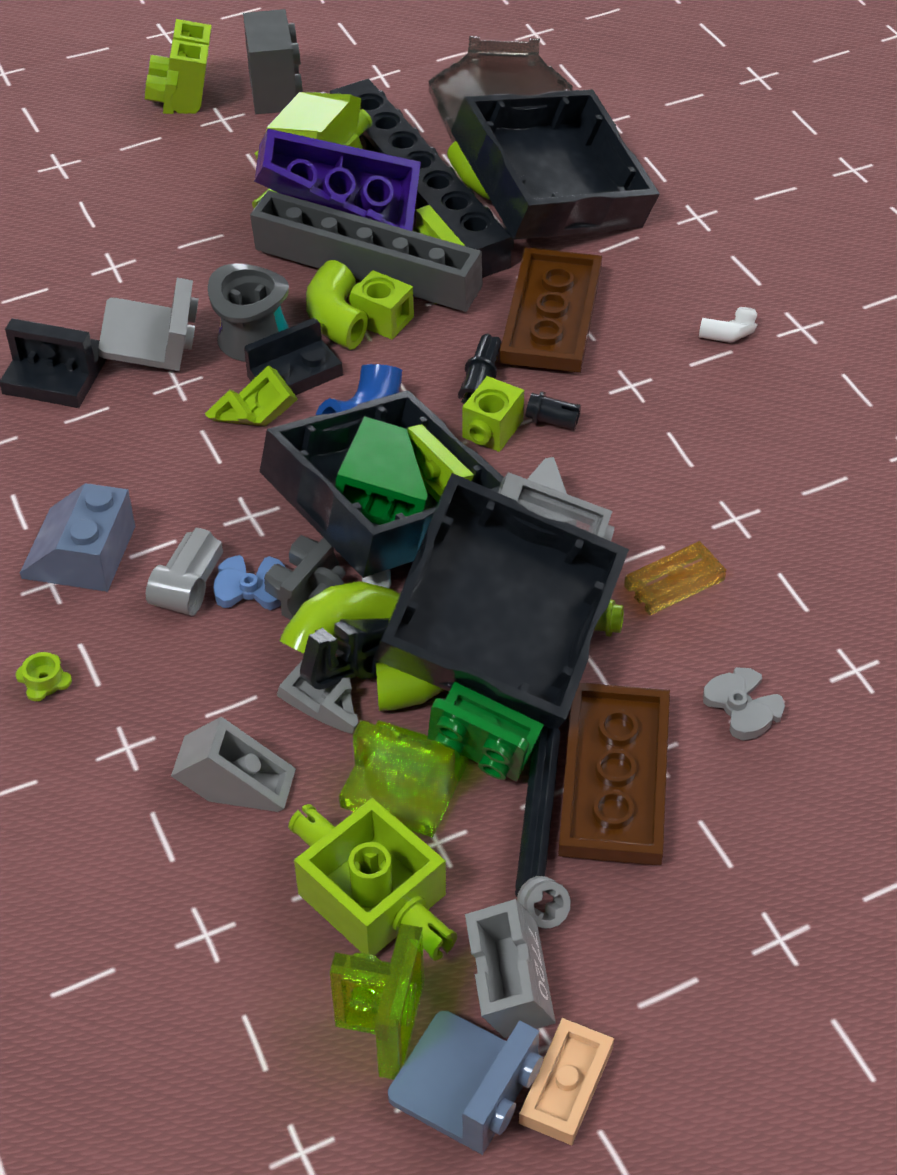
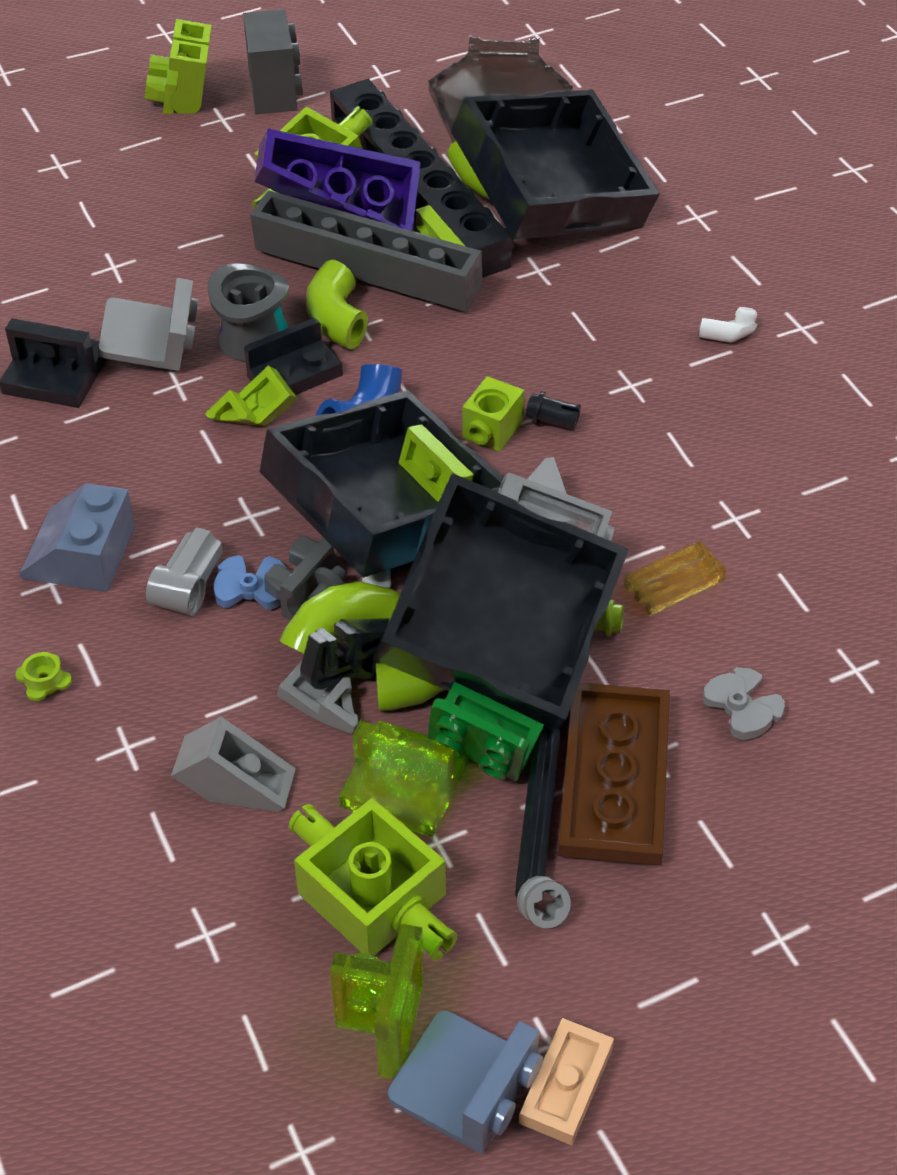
slope [265,92,361,145] -> none
green slope [335,416,428,525] -> none
lime brick [349,270,414,340] -> none
black axle [458,333,502,404] -> none
light grey brick [465,899,556,1038] -> none
reddish brown plate [500,247,602,373] -> none

